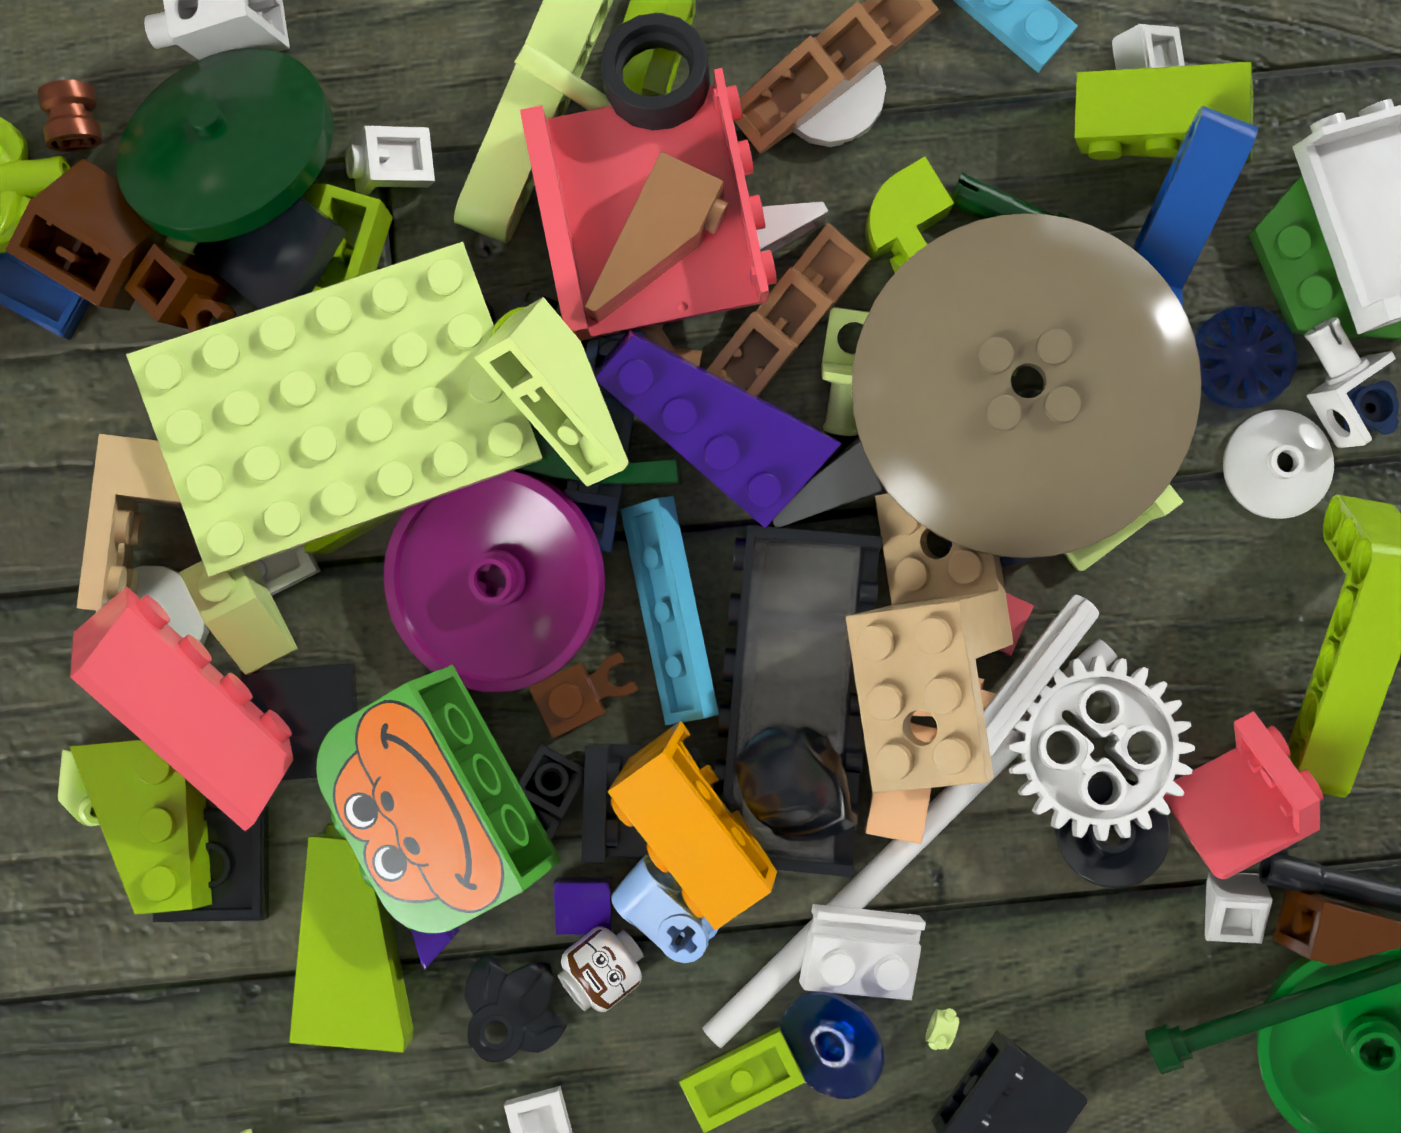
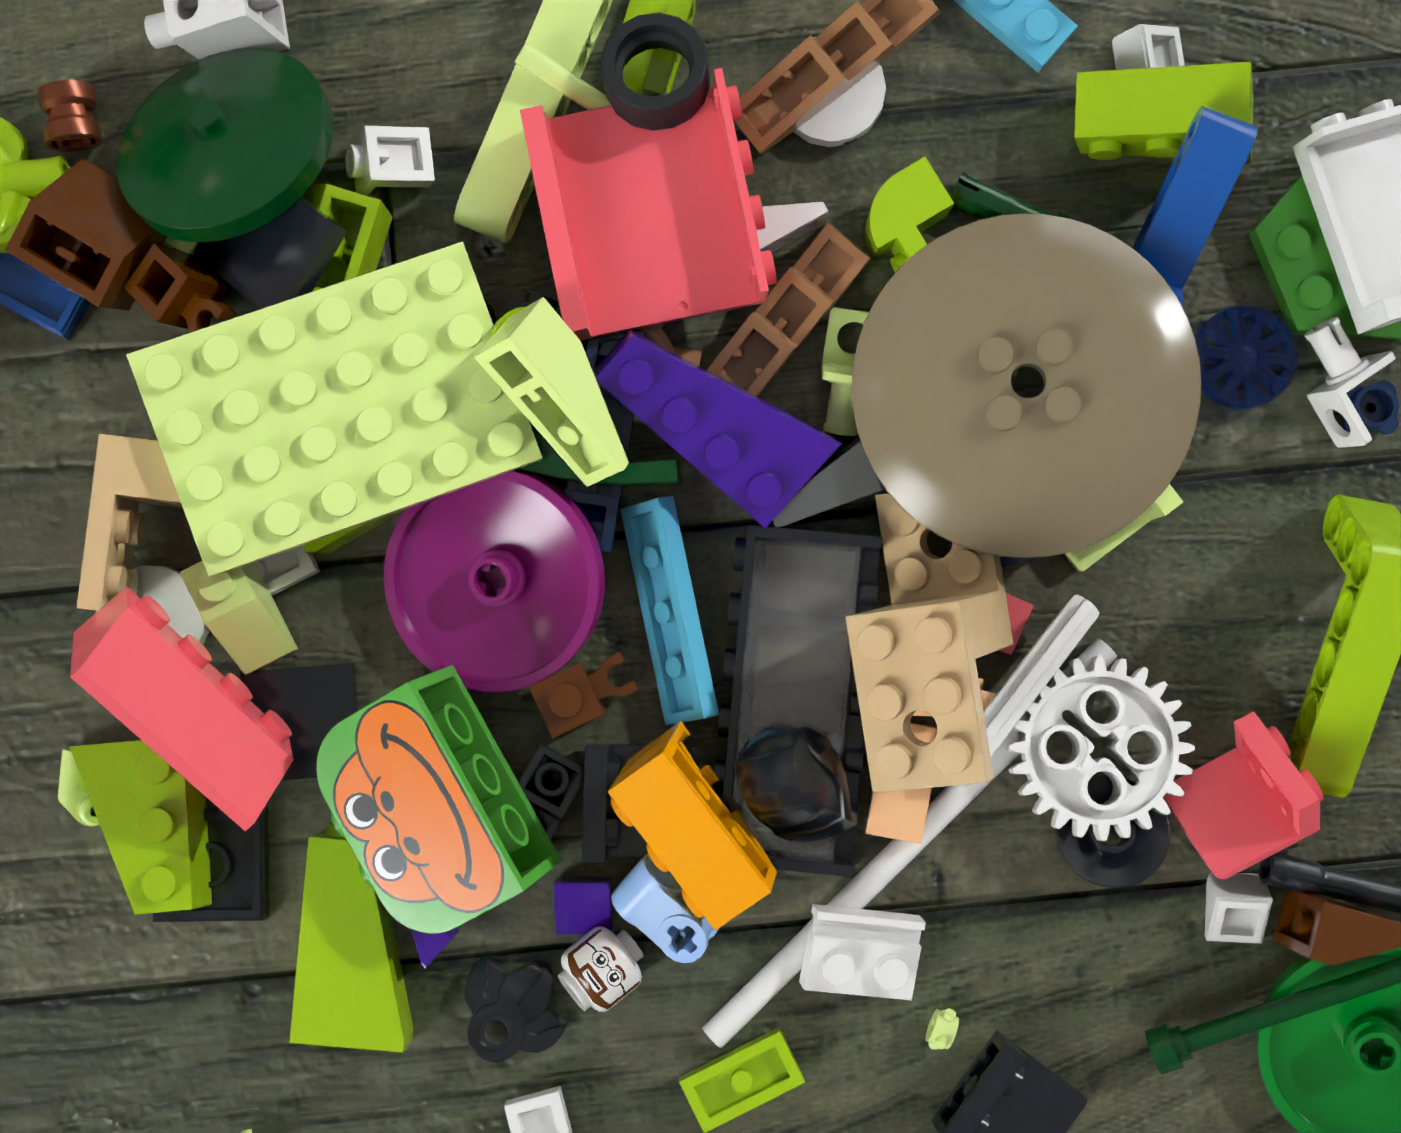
medium nougat slope [585,152,729,322] -> none
clear blue dish [780,992,884,1099] -> none
white dish [1223,410,1334,519] -> none

